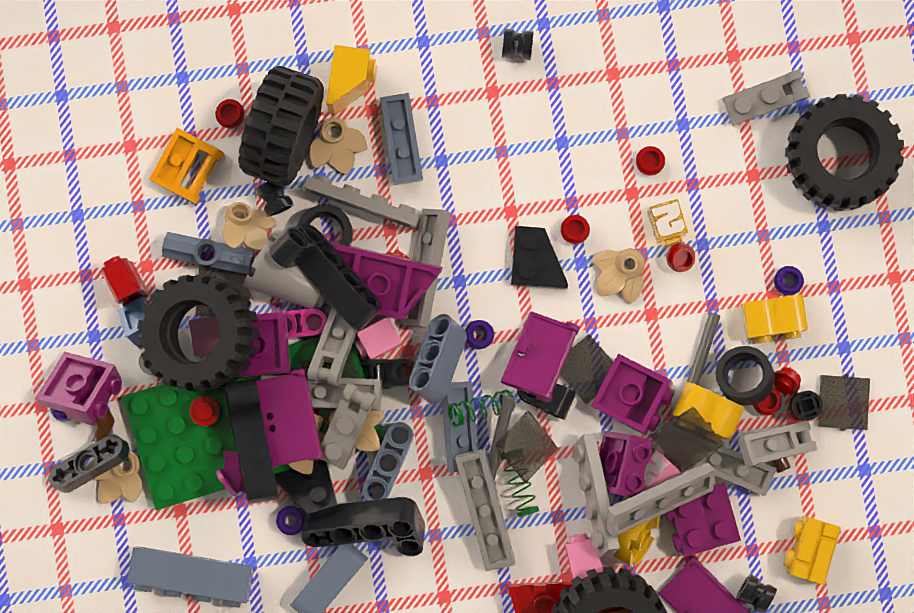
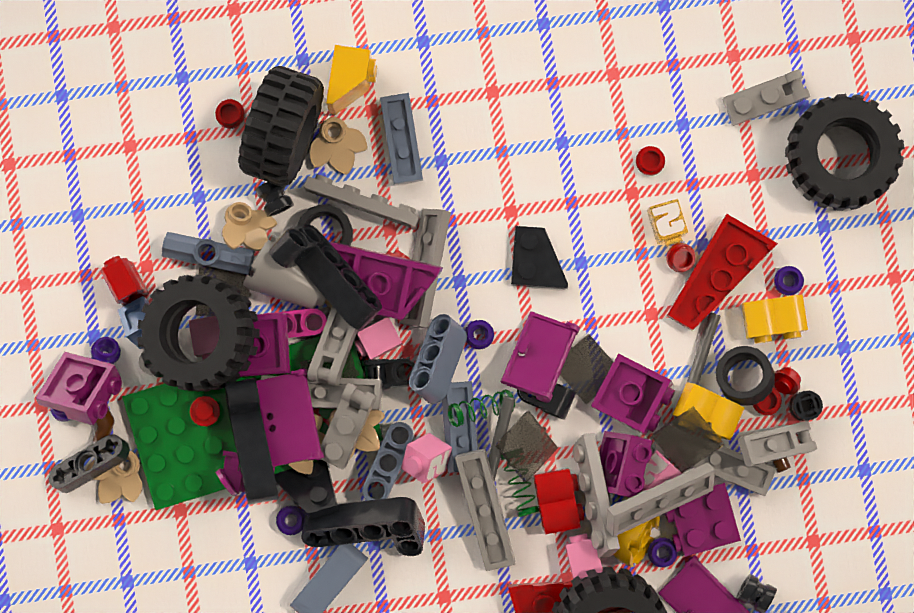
sand blue brick [127,546,255,608] -> none
light orange plate [149,128,225,205] -> none
black wheel [502,28,534,61] -> none
red plate [560,215,590,244] -> none
tan plate [592,248,645,304] -> none
yellow brick [783,516,841,585] -> none
clear smoke piece [818,374,870,431] -> none
none -> dark purple plate [91,337,121,364]
none -> bright pink brick [401,433,452,484]
none -> red brick [533,468,585,535]
none -> dark purple plate [647,537,678,568]
none -> red wing [667,214,778,331]

